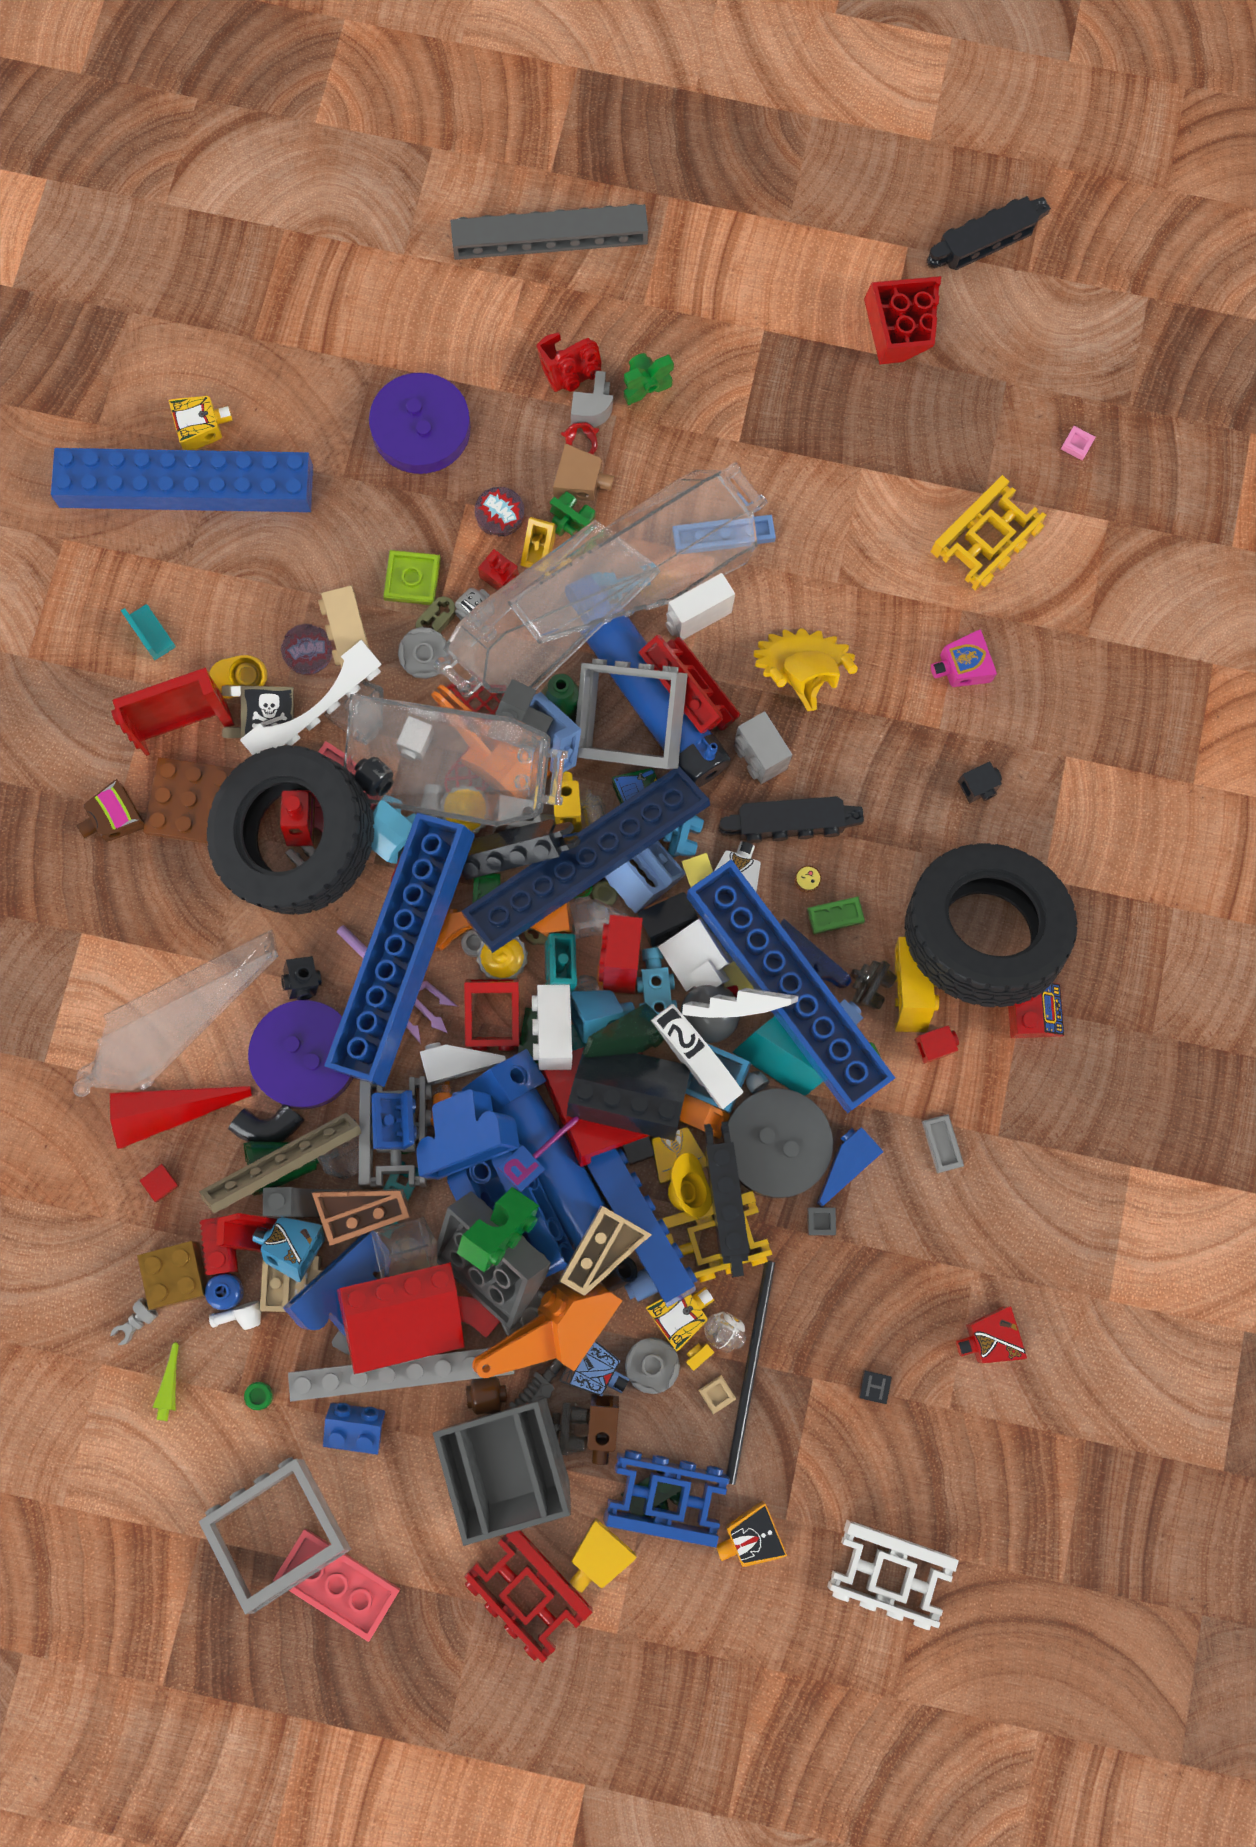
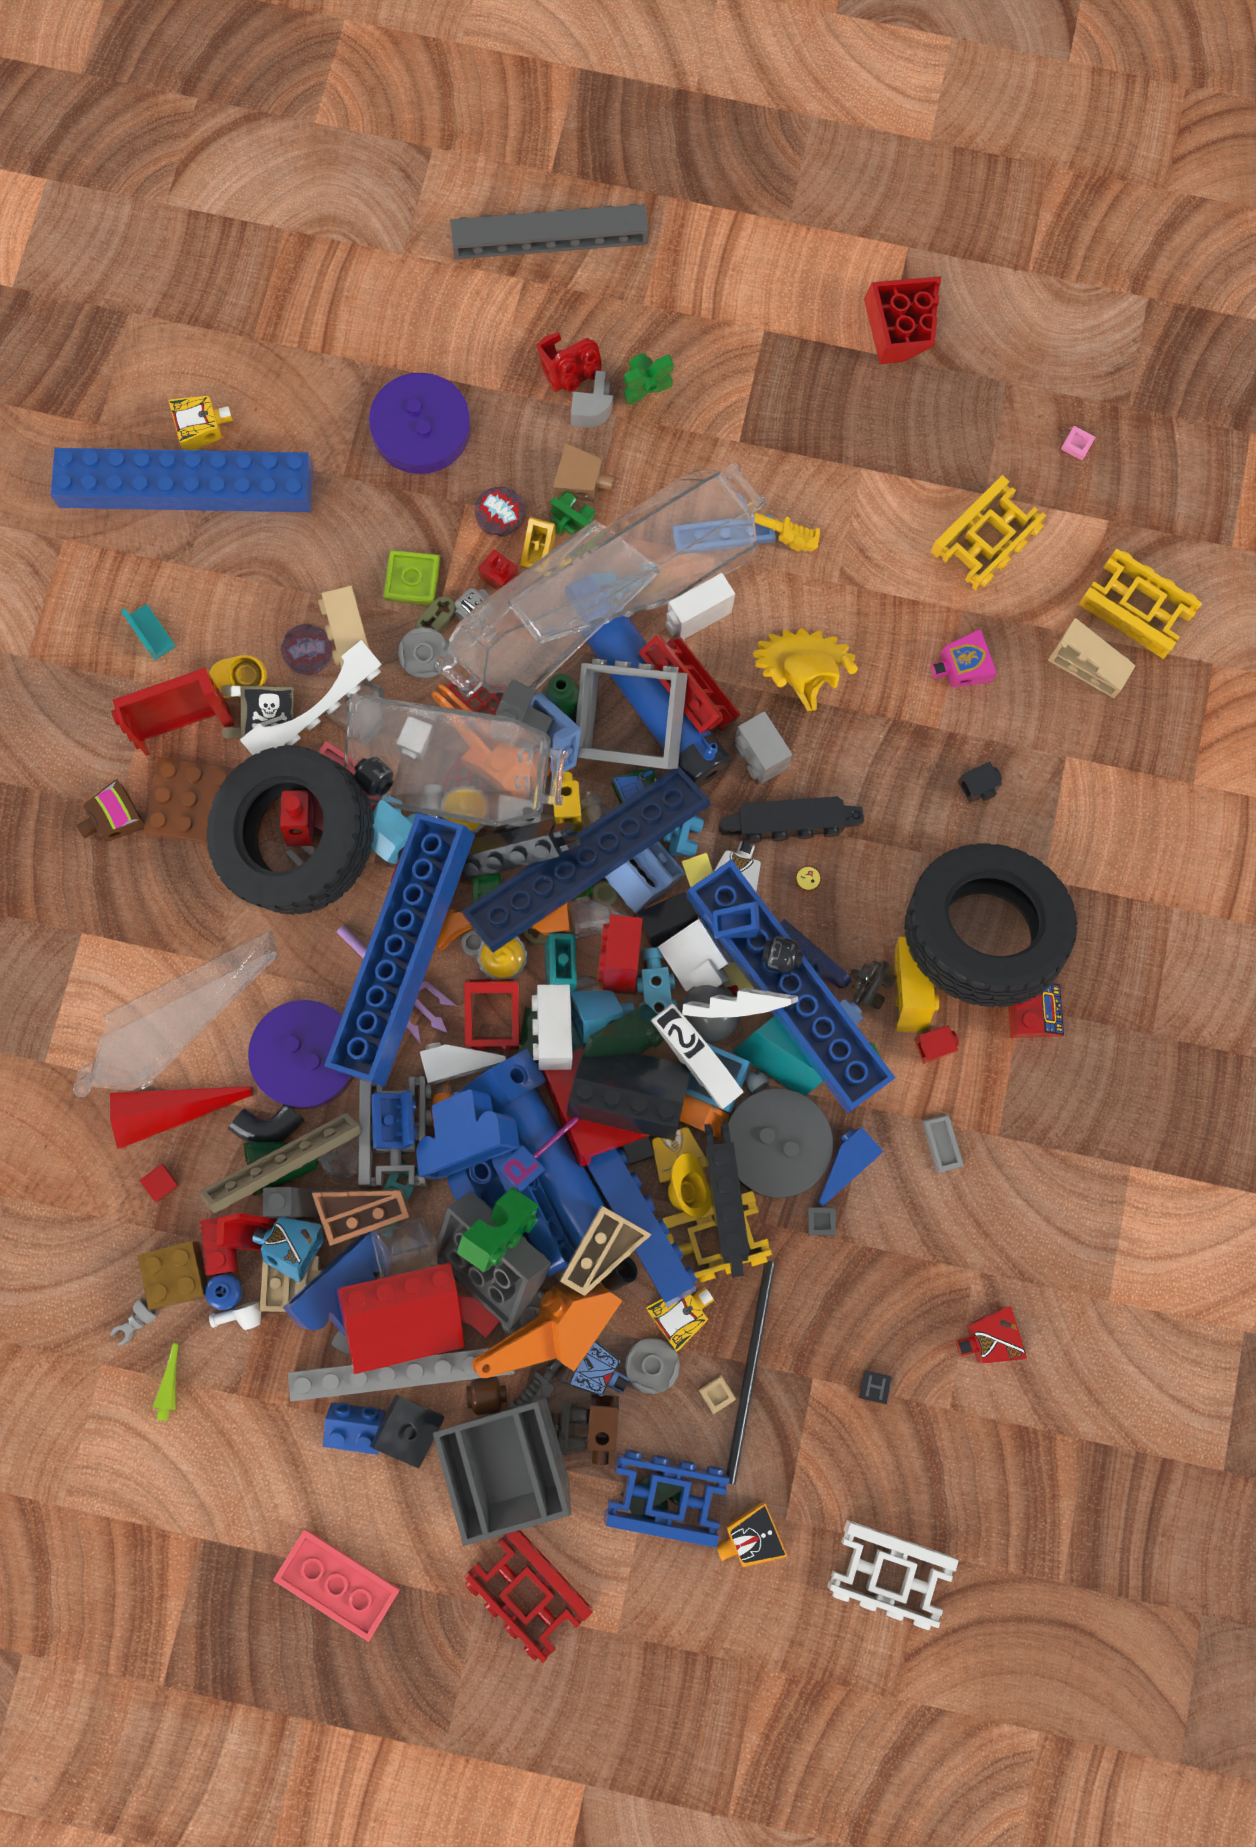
light grey window [198,1457,352,1614] -> none
green tile [244,1382,273,1411] -> none
black brick [281,956,322,1000] -> none
red piece [561,422,599,454] -> none
yellow torso [569,1518,637,1593] -> none
medium blue brick [624,1268,658,1302] -> none
yellow plate [685,1343,714,1371] -> none
clear head [704,1311,746,1353] -> none
bright green plate [807,896,865,935] -> none
black hinge [927,196,1051,270] -> none
none -> black plate [370,1394,445,1469]
none -> blue slope [713,902,760,938]
none -> yellow piece [752,513,820,552]
none -> black head [761,936,804,975]
none -> tan wedge [1048,618,1136,698]
none -> yellow fence [1078,549,1202,659]

